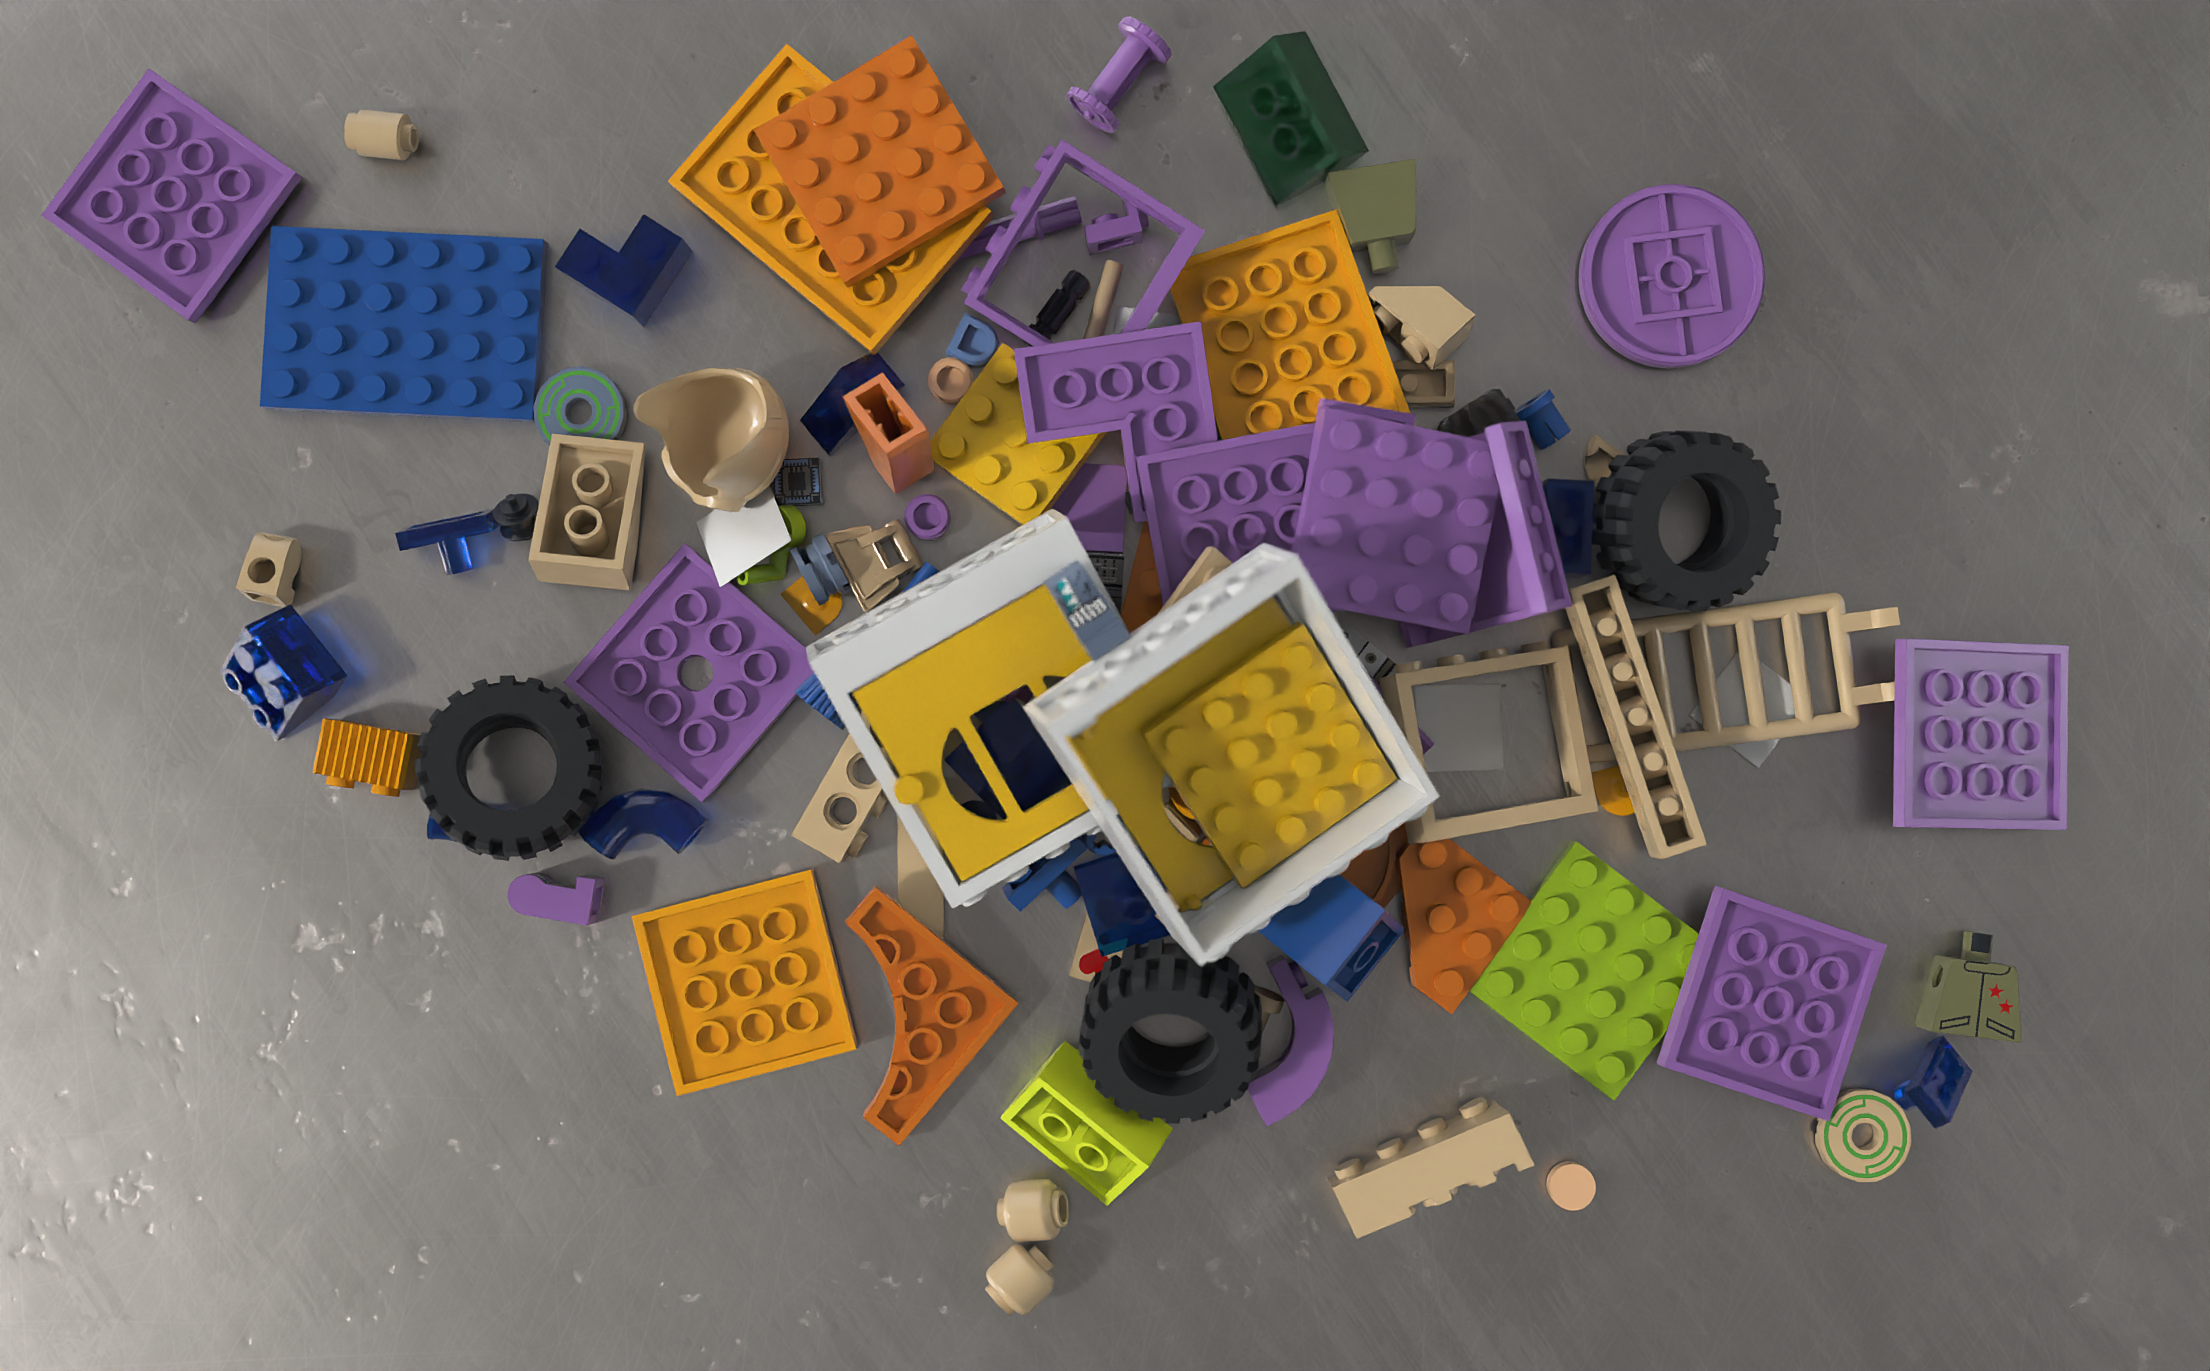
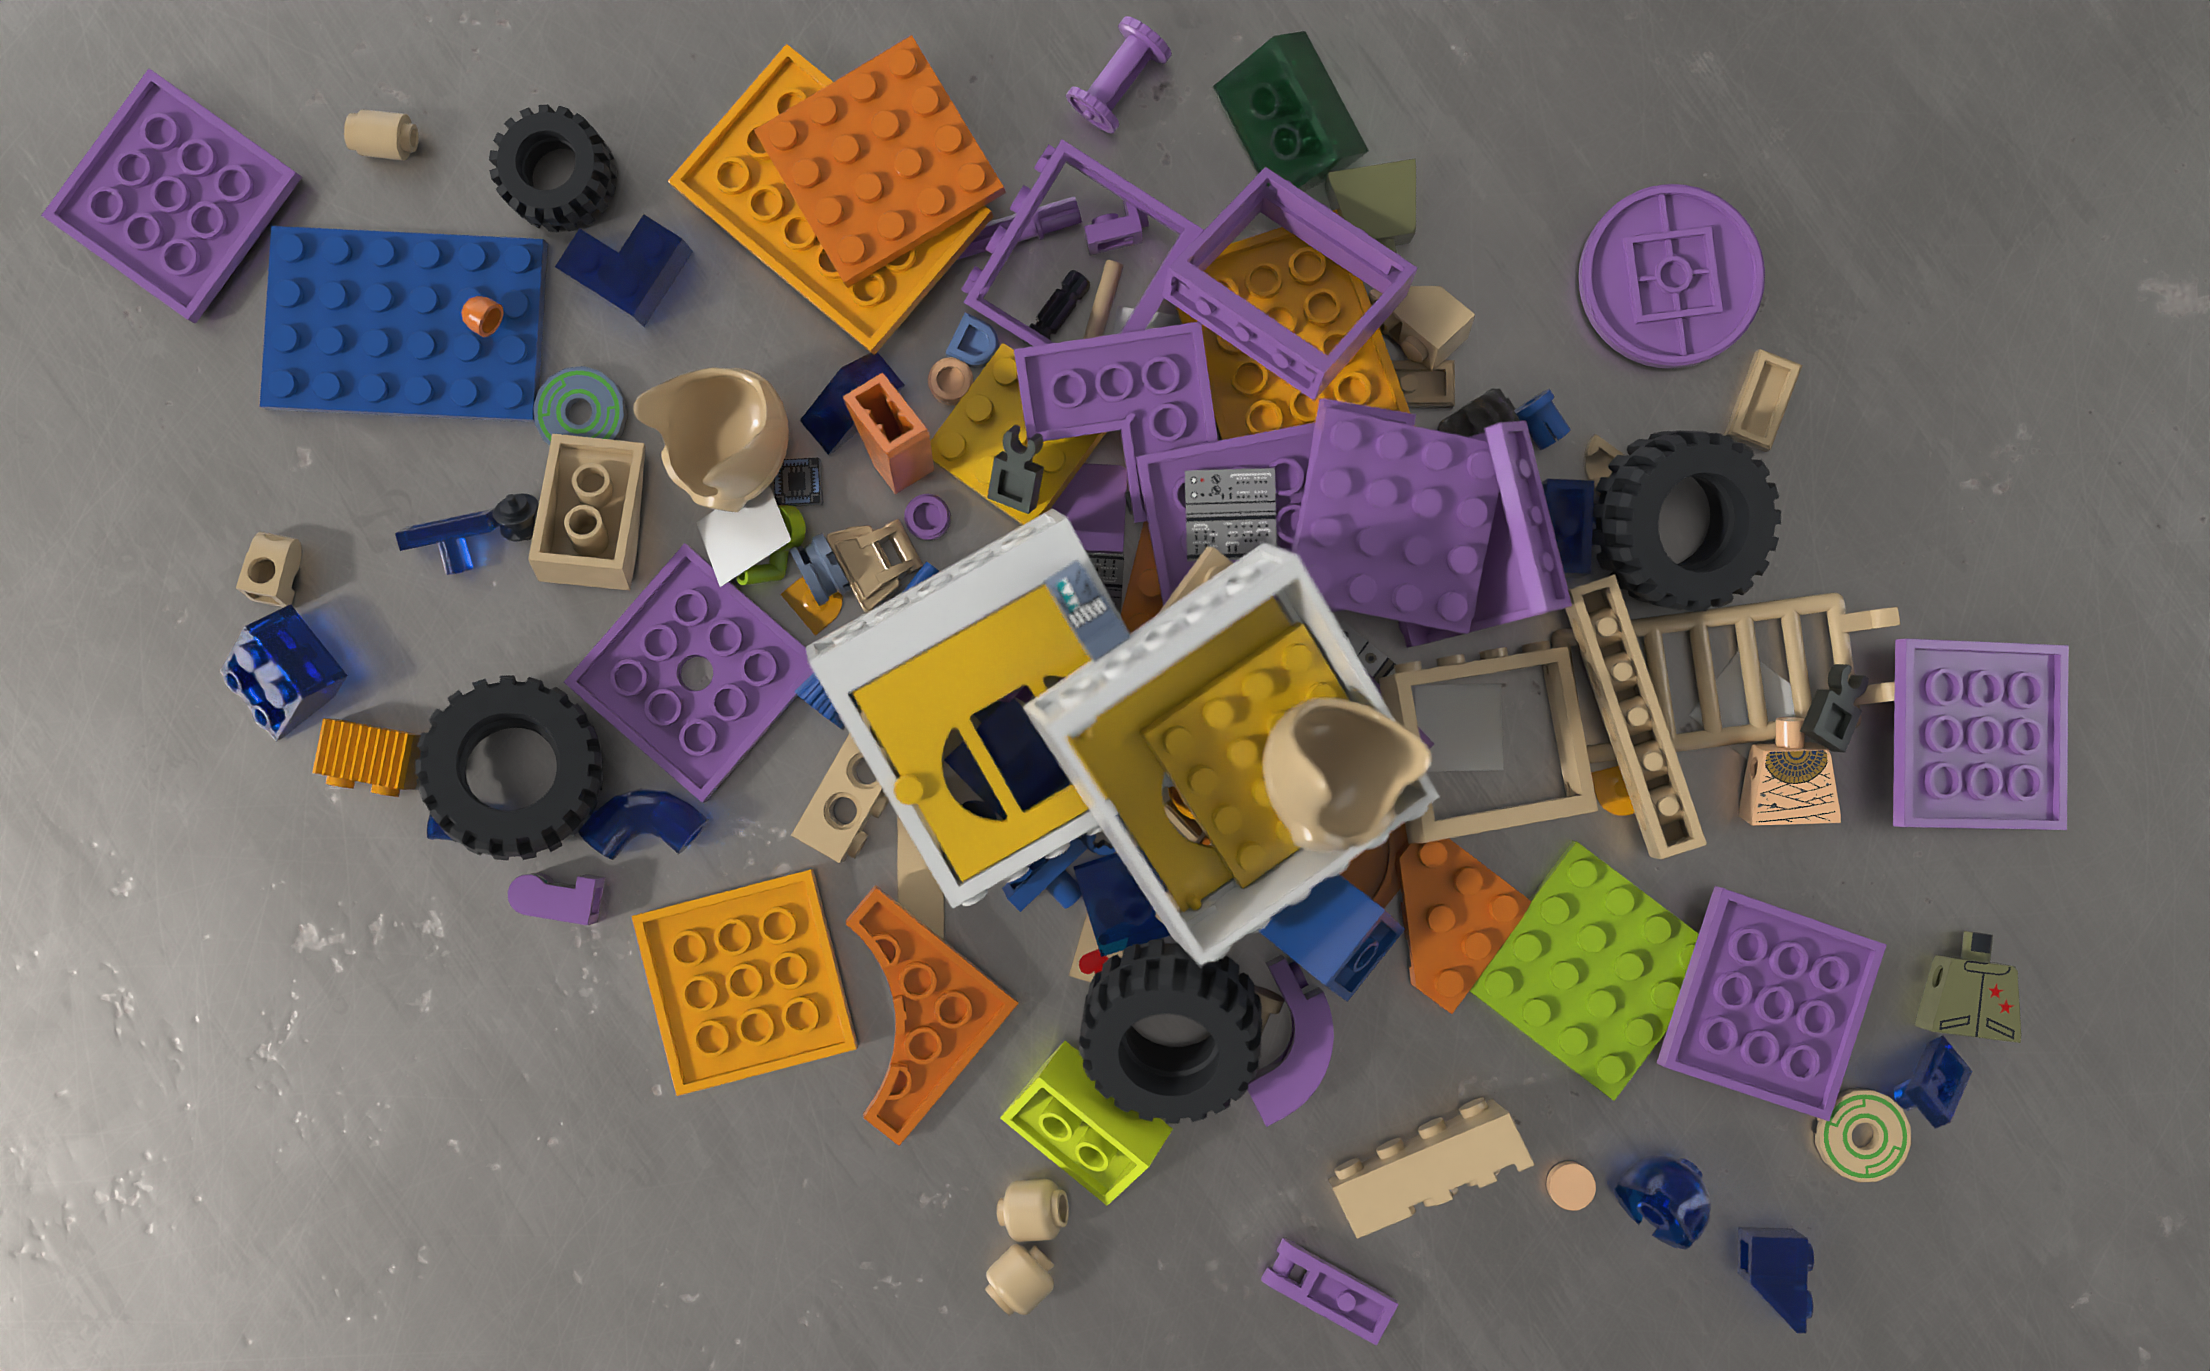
none -> orange hinge [461,296,504,337]
none -> black tyre [489,104,617,233]
none -> pearl dark grey plate [987,425,1044,514]
none -> medium lavender window [1161,167,1418,401]
none -> light grey sticker [1185,468,1277,561]
none -> medium lavender plate [1261,1238,1399,1346]
none -> tan piece [1263,698,1431,852]
none -> clear blue cylinder [1614,1155,1712,1250]
none -> tan tile [1724,349,1803,452]
none -> clear blue slope [1737,1227,1814,1333]
none -> light nougat torso [1739,717,1841,826]
none -> pearl dark grey plate [1800,664,1868,753]

